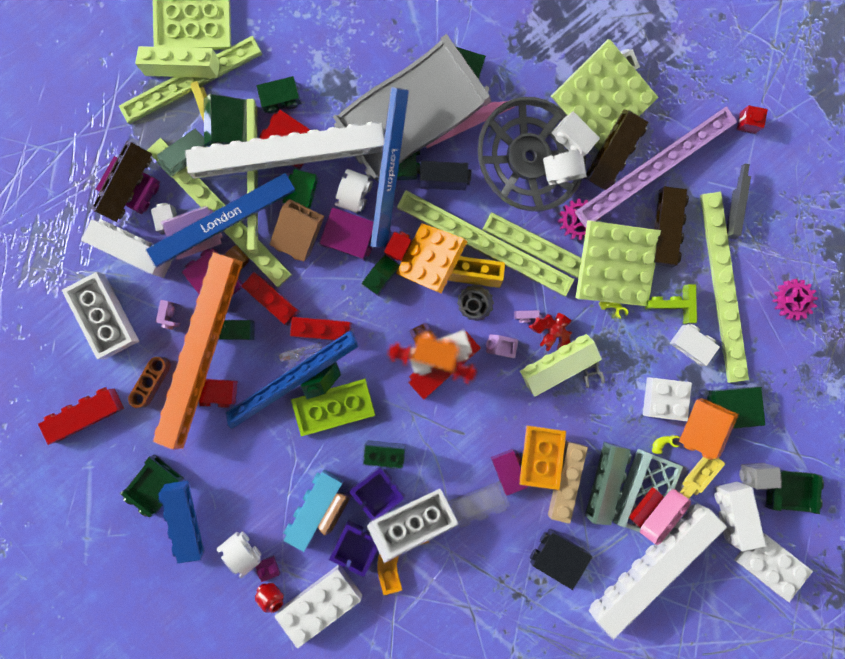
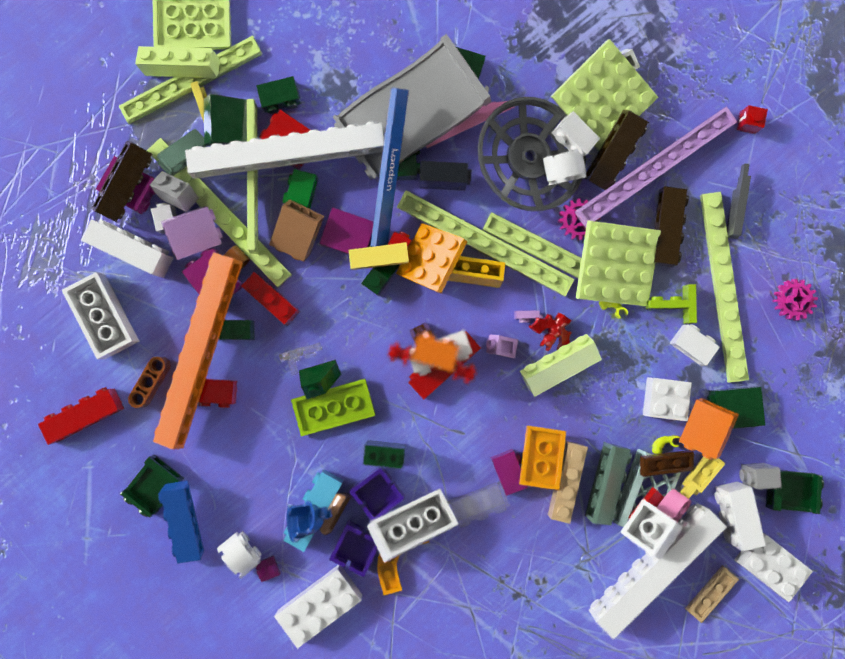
blue tile [145,173,295,267] -> none
lavender bracket [156,300,180,330] -> none
blue tile [225,330,359,429] -> none
red head [255,583,284,613] -> none
red brick [290,317,352,340] -> none
white brick [335,169,373,213] -> none
dark grey piece [457,284,494,321] -> none
black brick [530,529,593,590] -> none
light grey piece [583,363,605,388] -> none
none -> light grey brick [150,171,199,212]
none -> blue helmet [286,501,332,543]
none -> light yellow tile [349,243,409,270]
none -> white brick [621,500,683,560]
none -> reddish brown tile [640,450,694,477]
none -> tan tile [685,565,739,623]

